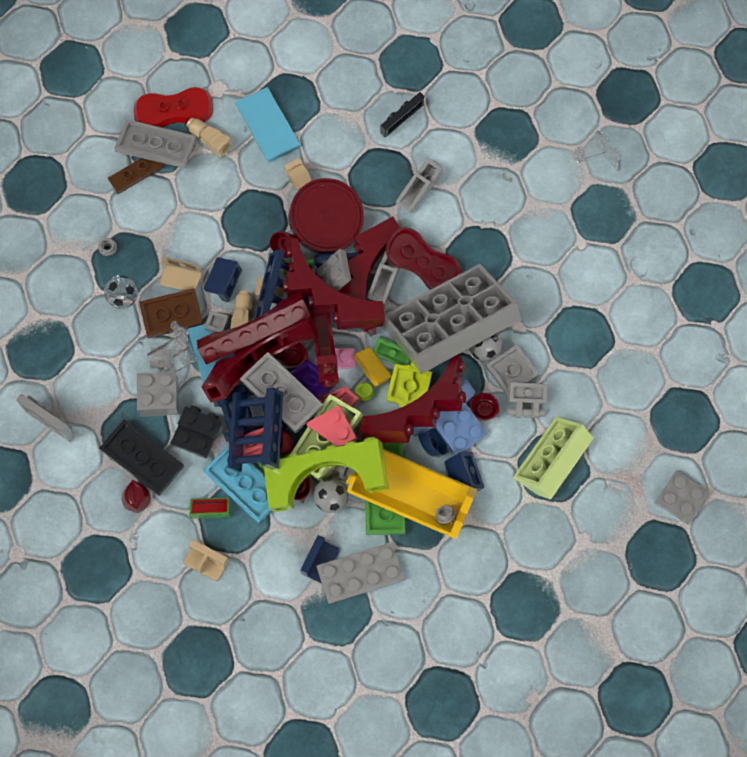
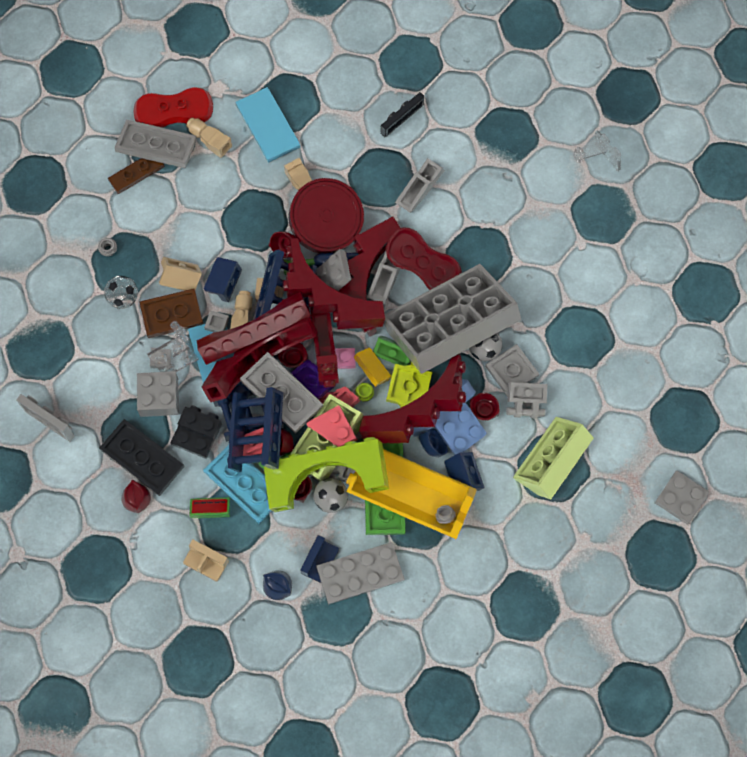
none -> dark blue hat [263,570,292,600]

